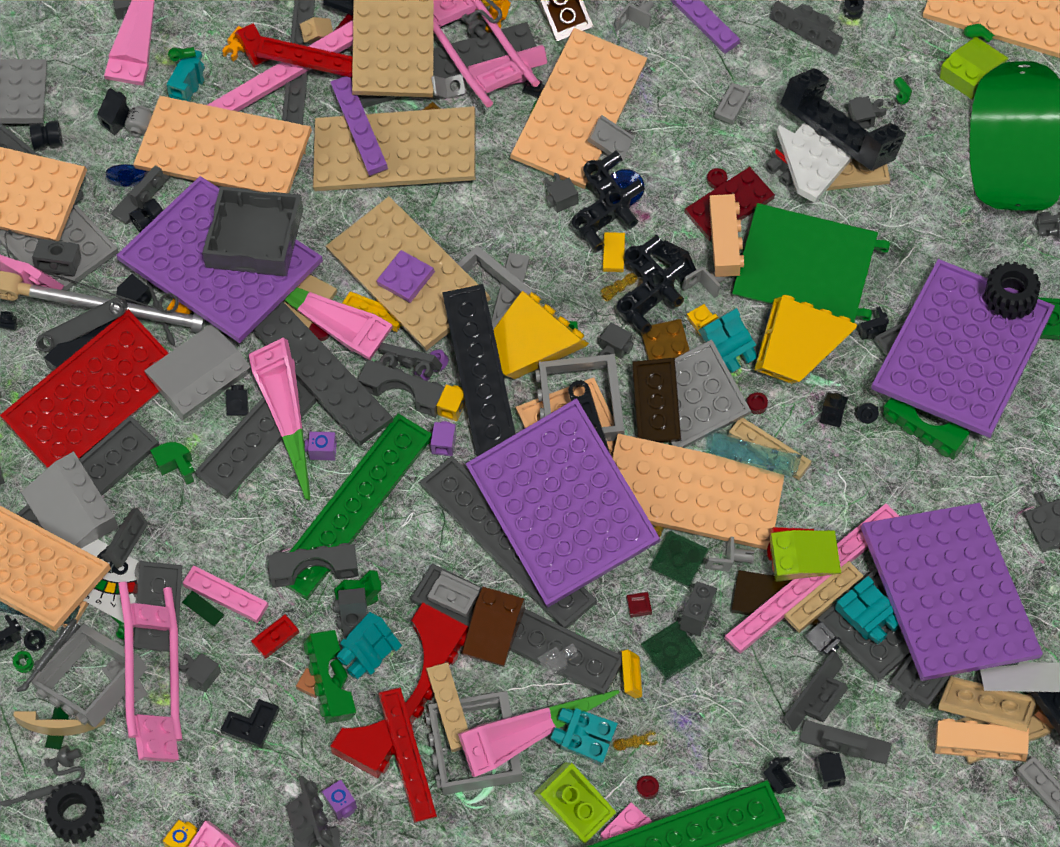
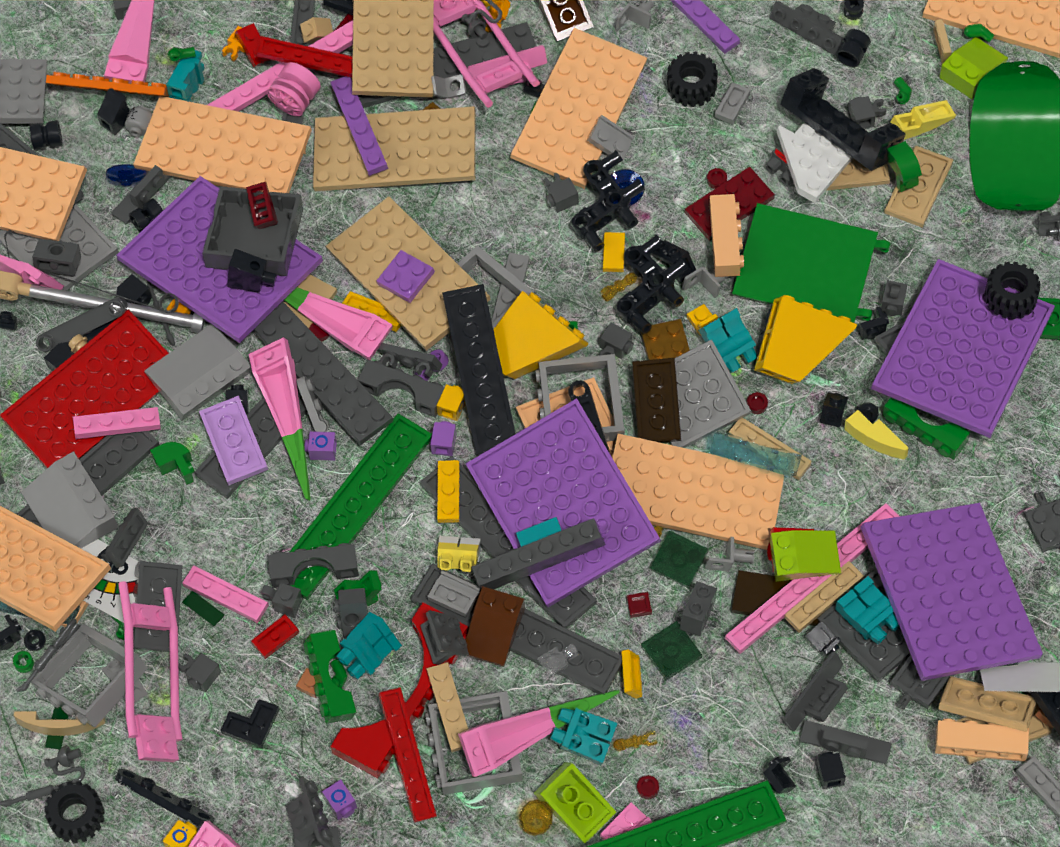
none -> orange plate [46,72,169,97]
none -> tan plate [68,334,88,353]
none -> bright pink plate [73,407,160,439]
none -> black piece [115,769,214,828]
none -> lavender plate [199,396,268,486]
none -> black torso [227,249,277,293]
none -> dark red slope [246,182,278,229]
none -> dark grey brick [261,582,303,618]
none -> bright pink wheel [267,62,321,116]
none -> light grey plate [297,376,330,432]
none -> dark grey bracket [420,610,469,665]
none -> yellow plate [437,460,460,523]
none -> light yellow hips [437,536,481,572]
none -> dark grey brick [472,518,606,589]
none -> teal tile [516,517,562,547]
none -> clear yellow hair [519,799,553,836]
none -> black tyre [667,52,718,107]
none -> black wheel [836,29,871,67]
none -> light yellow slope [844,410,909,459]
none -> dark grey brick [881,280,908,316]
none -> tan tile [884,145,954,228]
none -> green brick [887,141,922,192]
none -> light yellow slope [890,100,956,140]
none -> tan tile [933,19,952,63]

